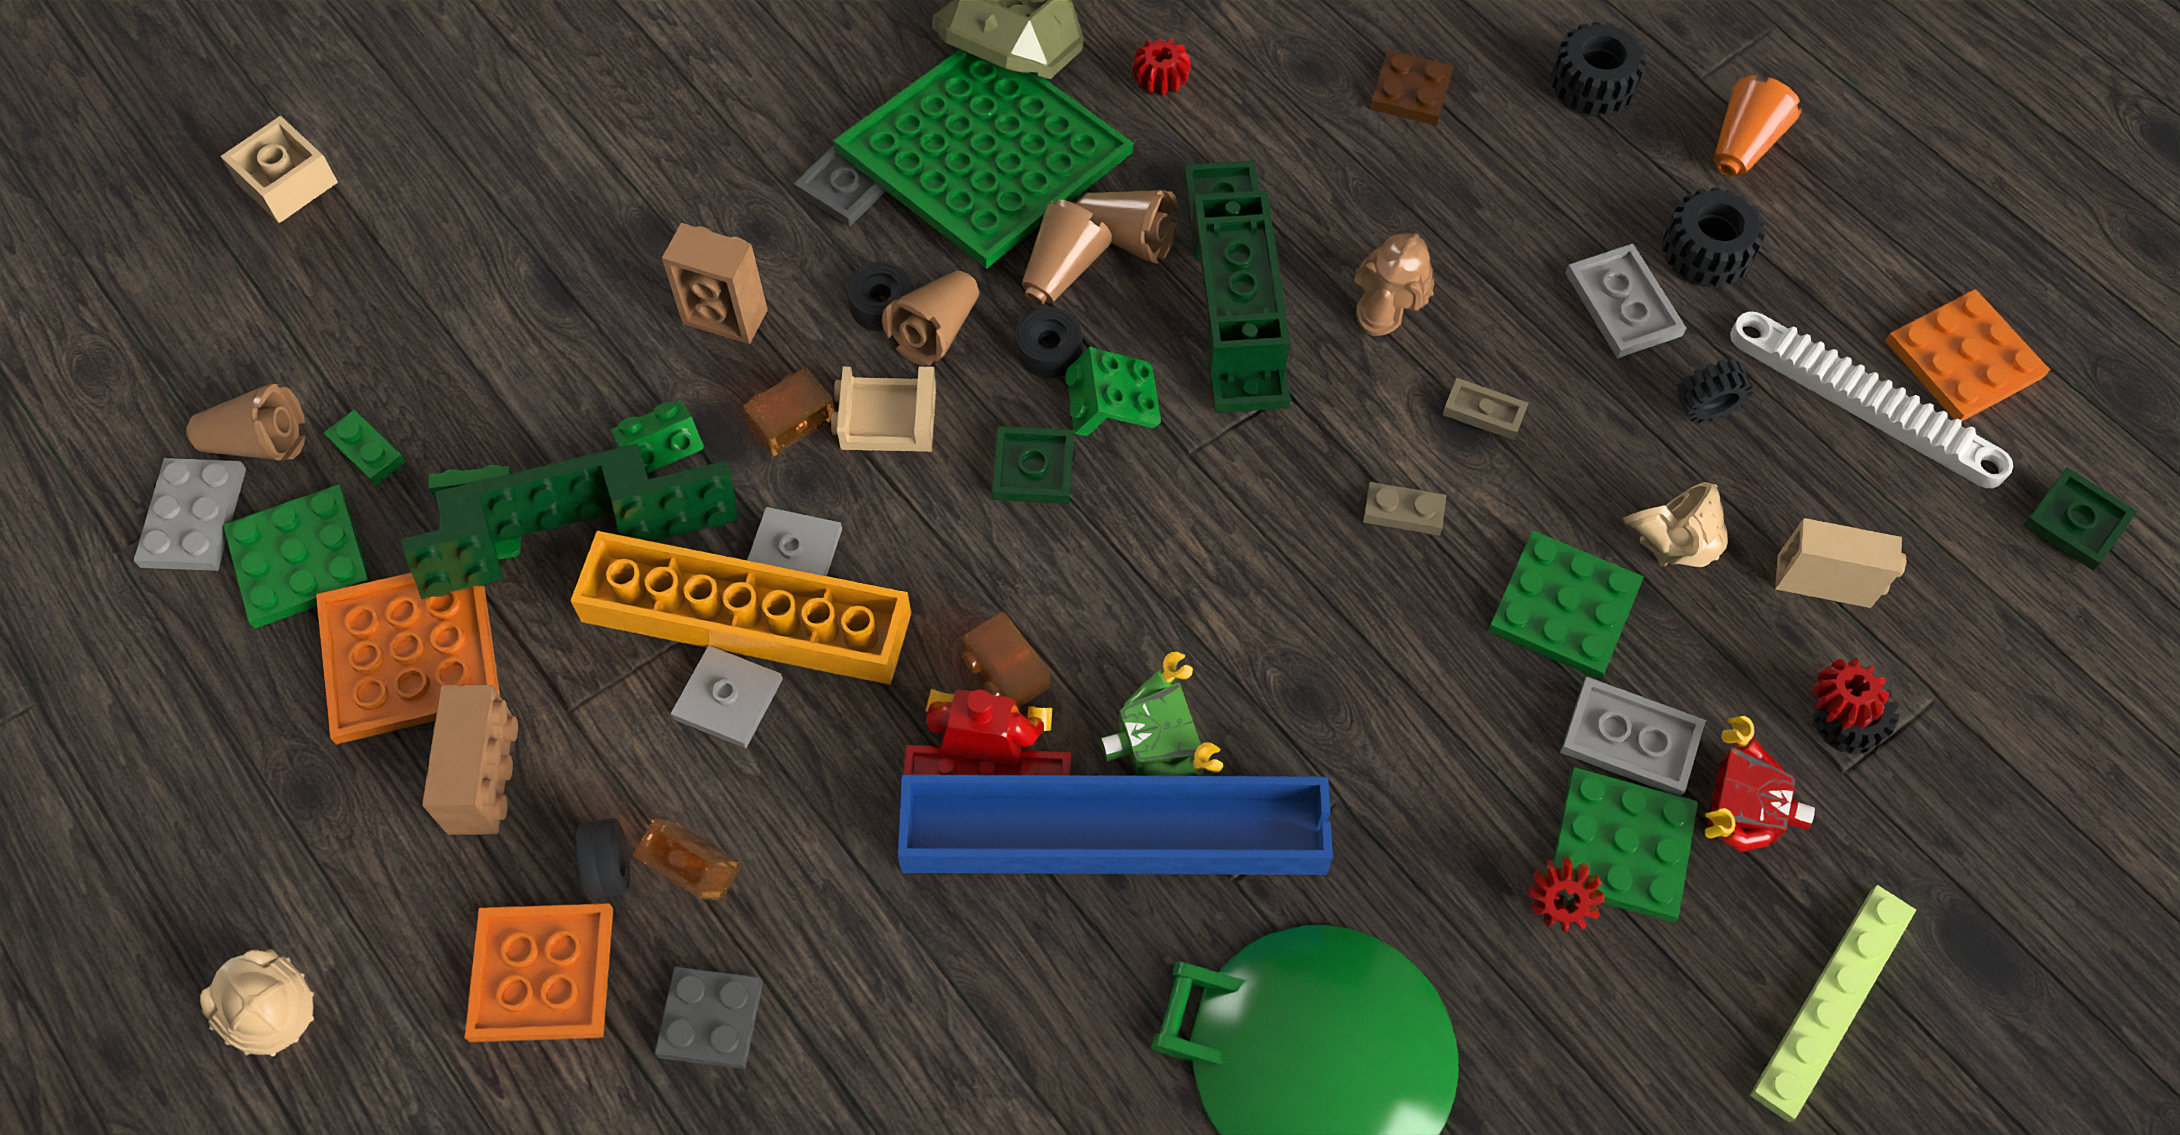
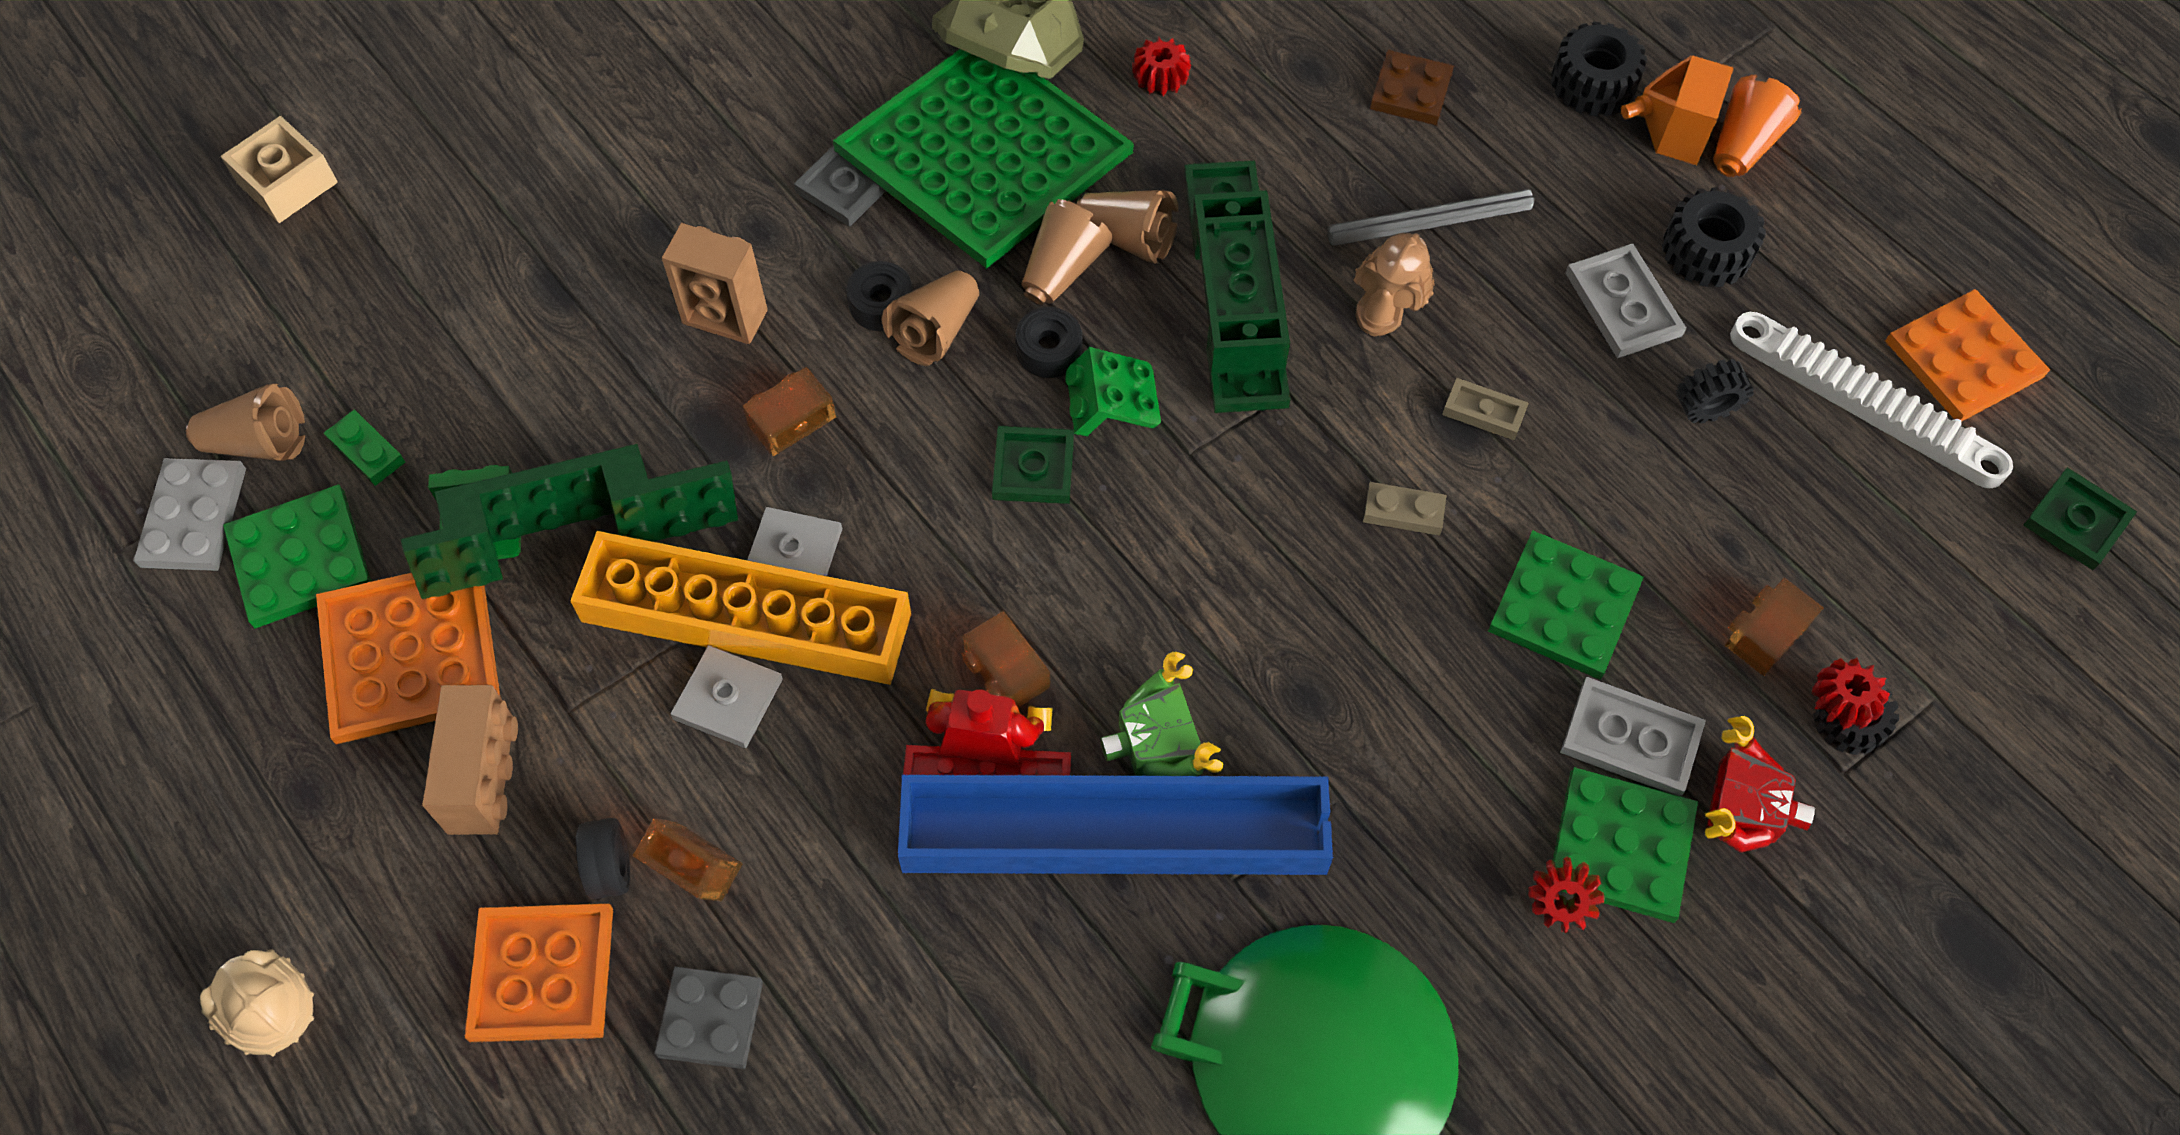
green bracket [610,400,704,474] -> none
tan panel [831,366,936,452] -> none
tan head [1623,482,1728,567] -> none
yellowish green plate [1750,885,1916,1123] -> none
tan brick [1775,518,1906,608] -> none
none -> dark grey axle [1327,189,1534,246]
none -> orange piece [1621,55,1733,165]
none -> clear orange brick [1725,577,1824,676]

